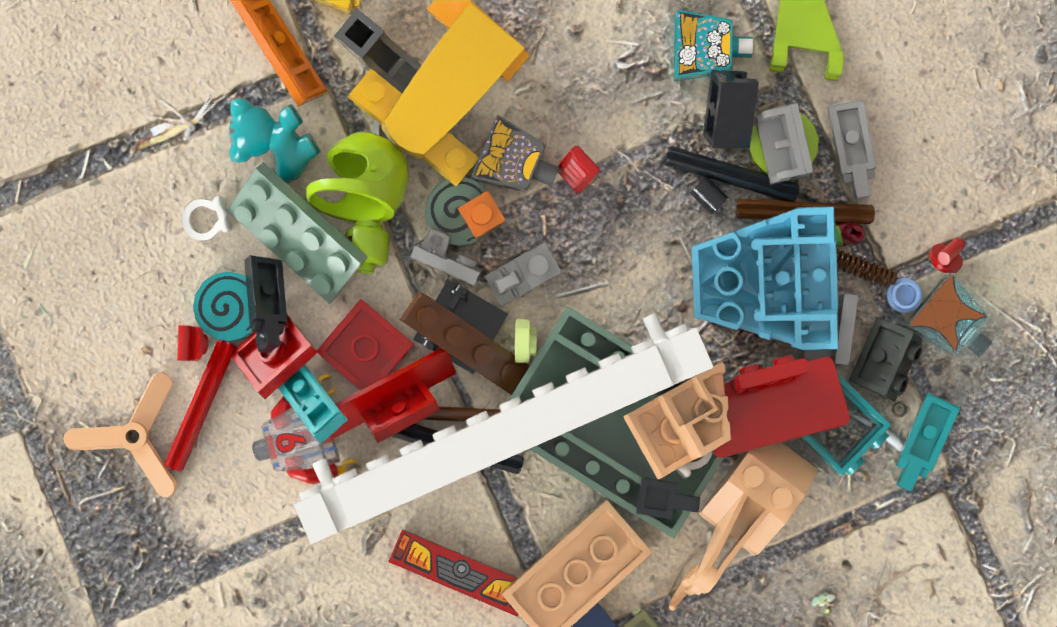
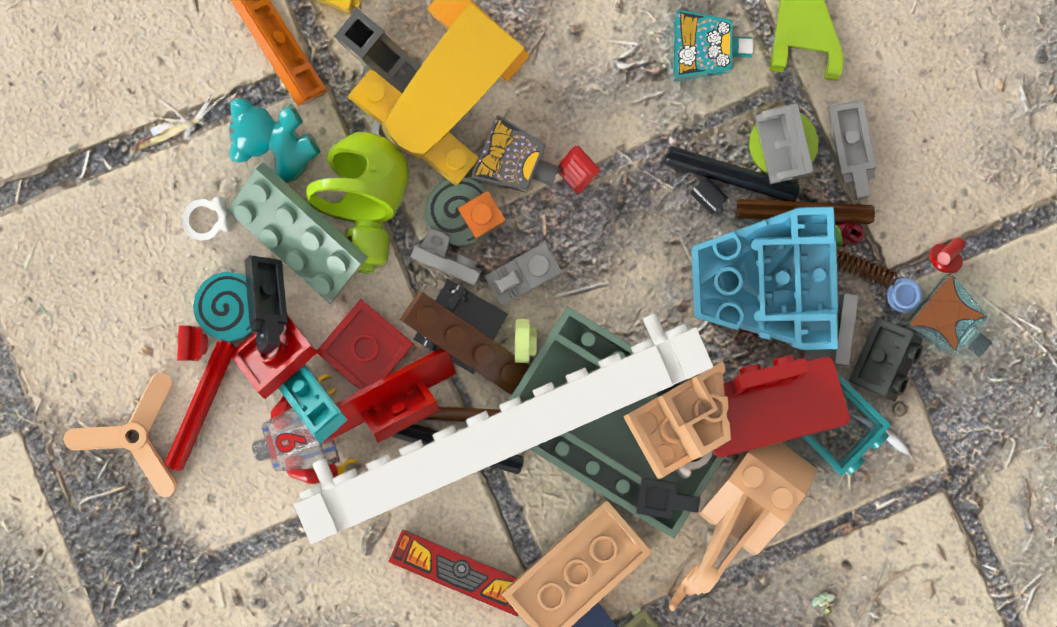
black hinge [703,70,759,148] -> none
teal hinge [896,393,960,491] -> none

